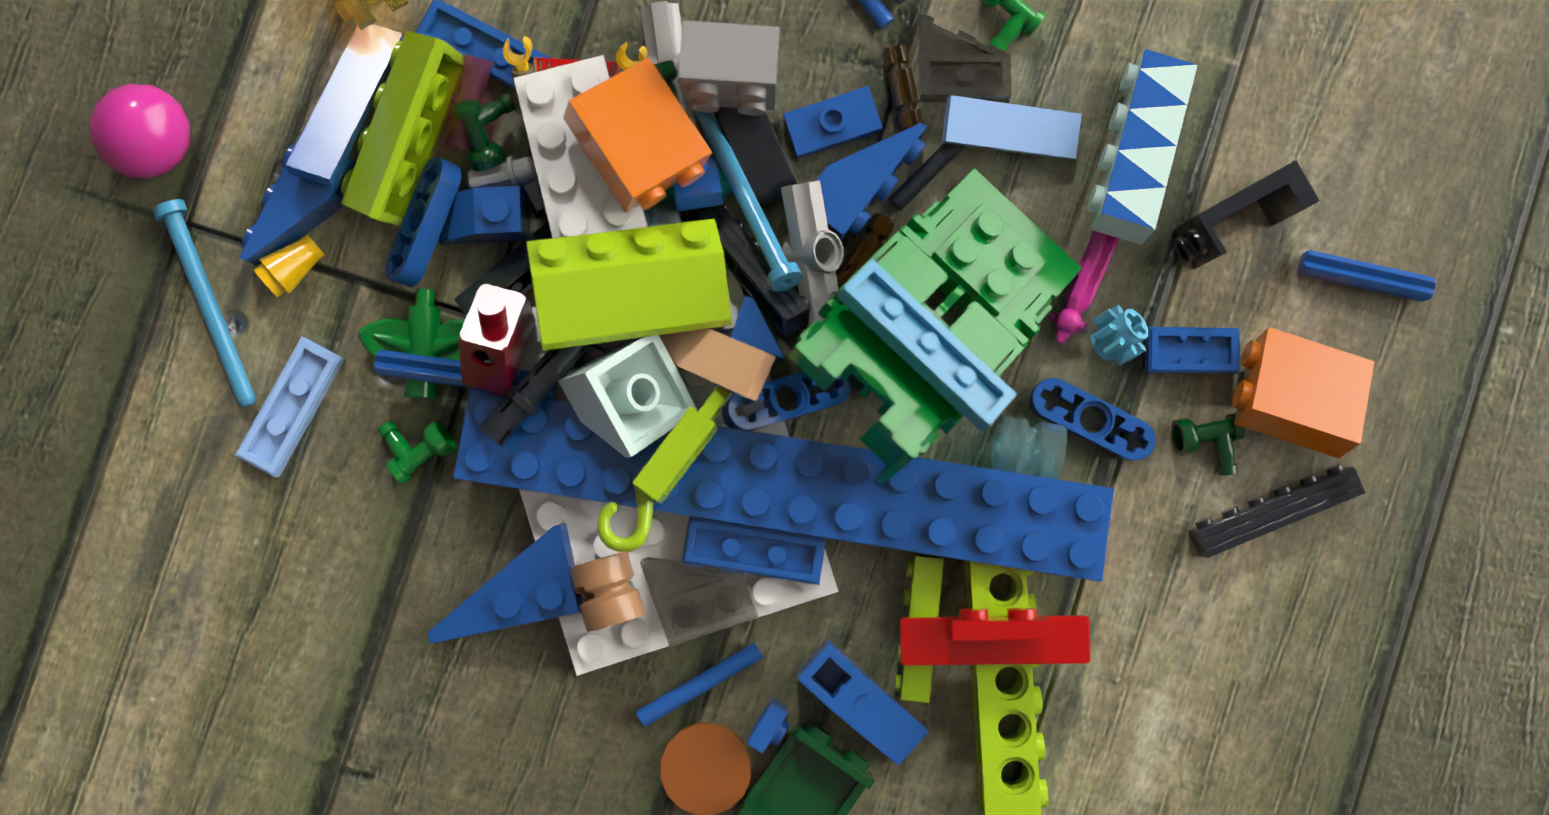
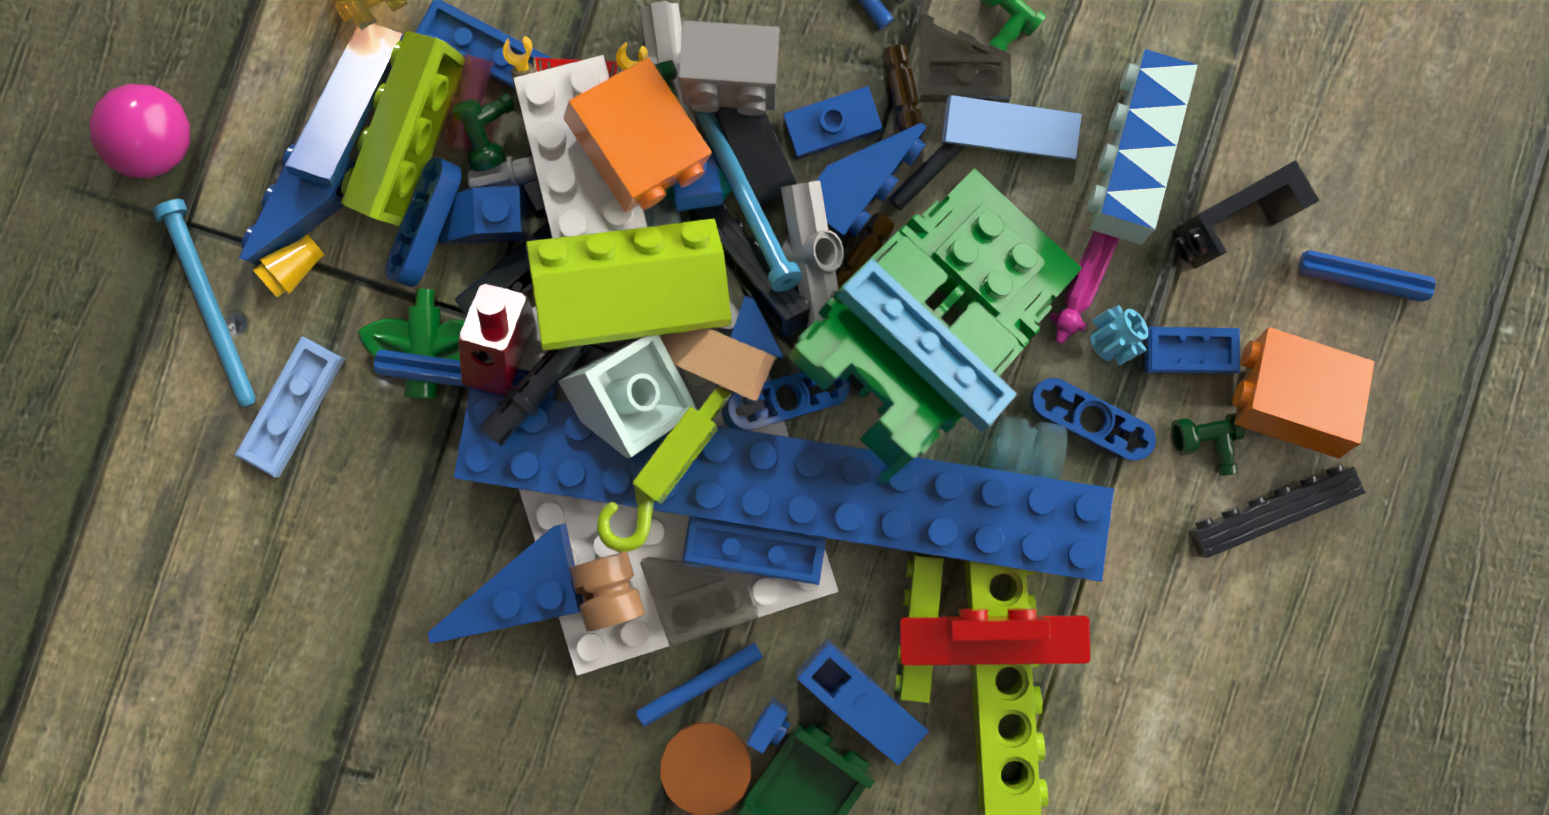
green piece [377,421,458,484] -> none

